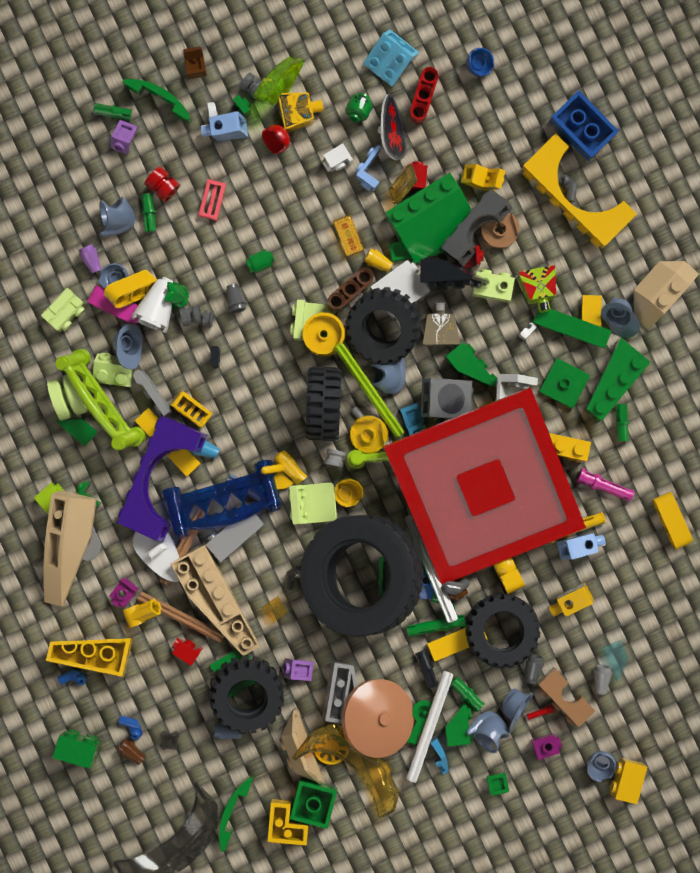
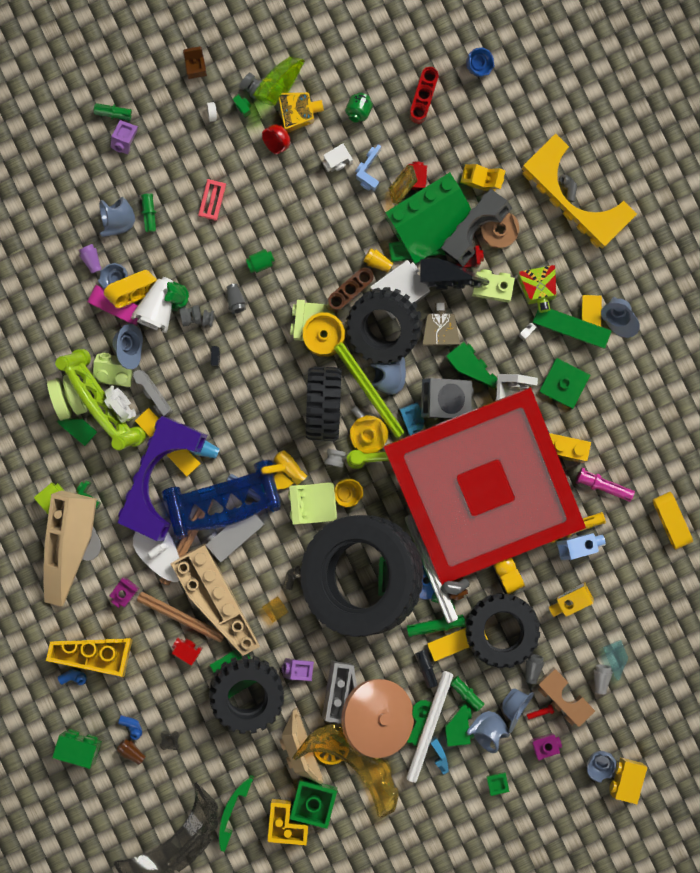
yellowish green brick [41,288,86,332] -> none
green slope [122,79,192,124] -> none
yellow piece [123,599,161,628] -> none
red wheel [144,166,180,203] -> none
yellow slope [170,390,213,429] -> none
light blue torso [201,111,248,141] -> none
sand blue cone [213,722,242,740] -> none
clear yellow tile [333,214,364,257] -> none
medium azure bracket [363,30,420,86] -> none
shield [377,94,407,160] -> none
blue brick [549,90,619,162] -> none
green wedge [584,338,650,422] -> none
green axle [615,403,630,442] -> none
tan wedge [633,261,699,330] -> none
none -> white plate [104,386,136,423]

